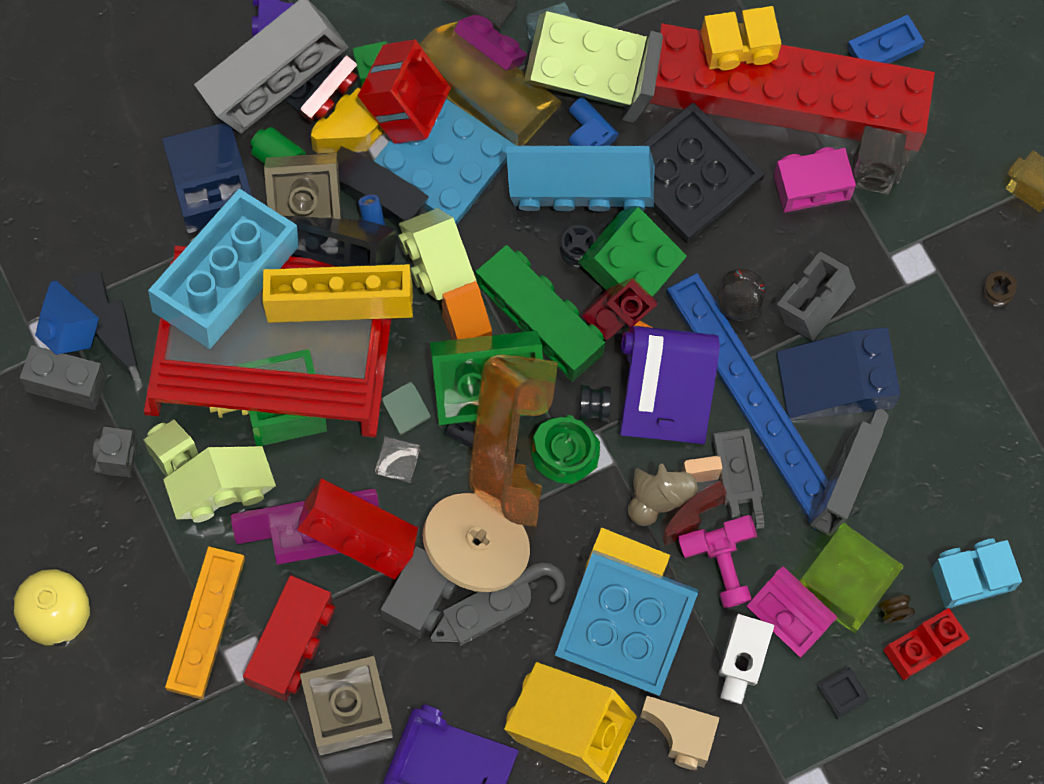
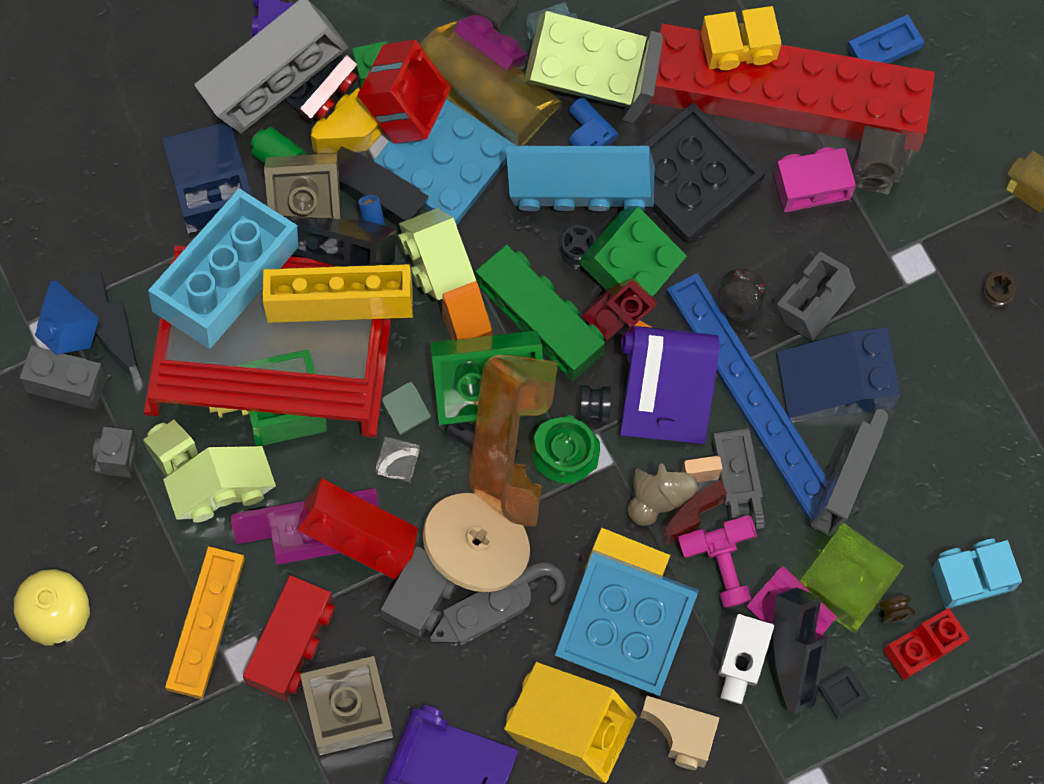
none -> black slope [773,587,828,714]

